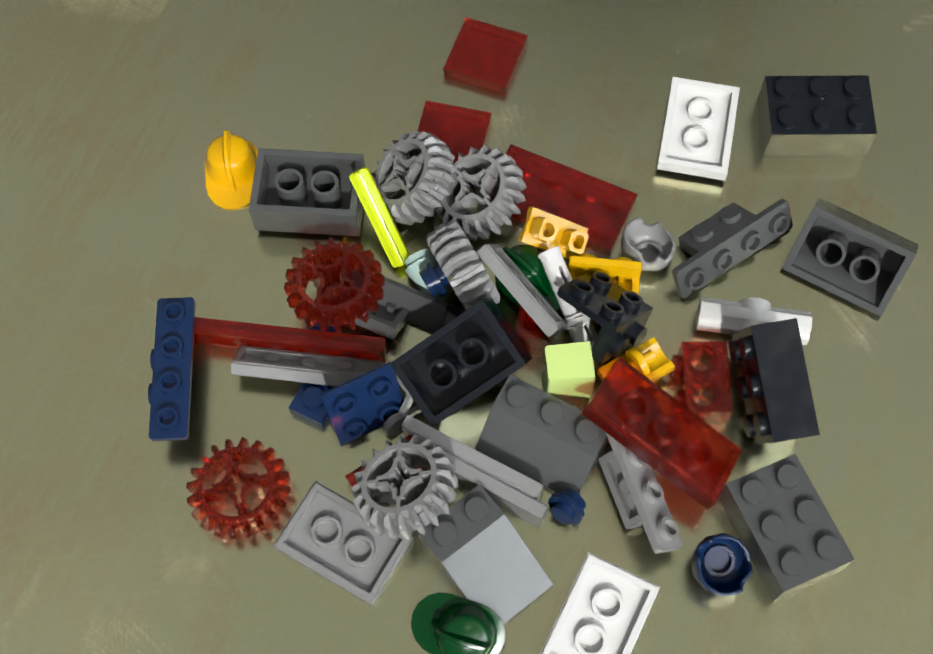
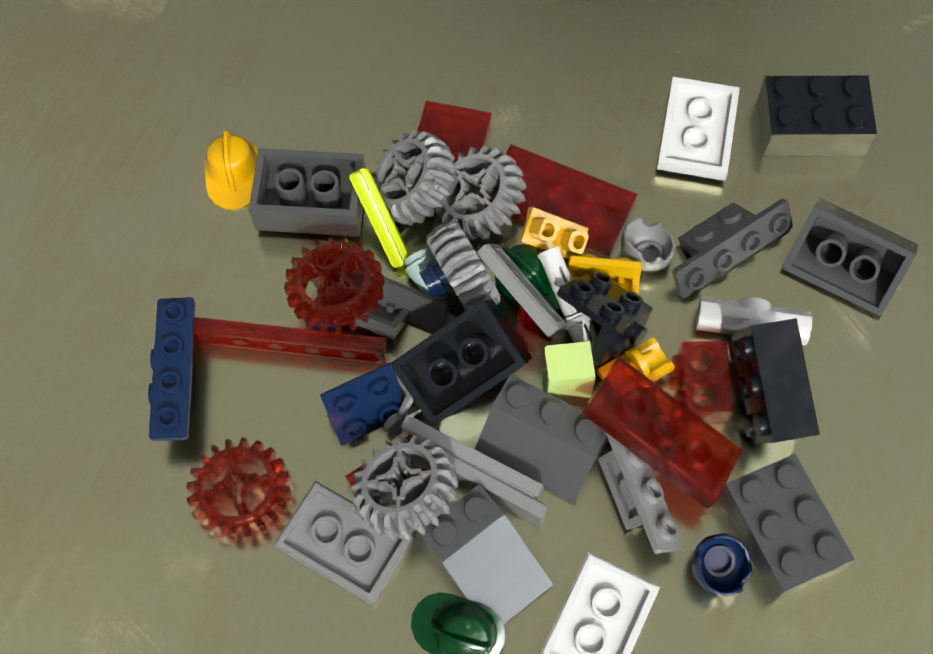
light grey tile [231,345,384,386] -> none
dark blue plate [288,383,332,428] -> none
clear red tile [443,17,528,94] -> none
dark blue plate [548,488,586,524] -> none

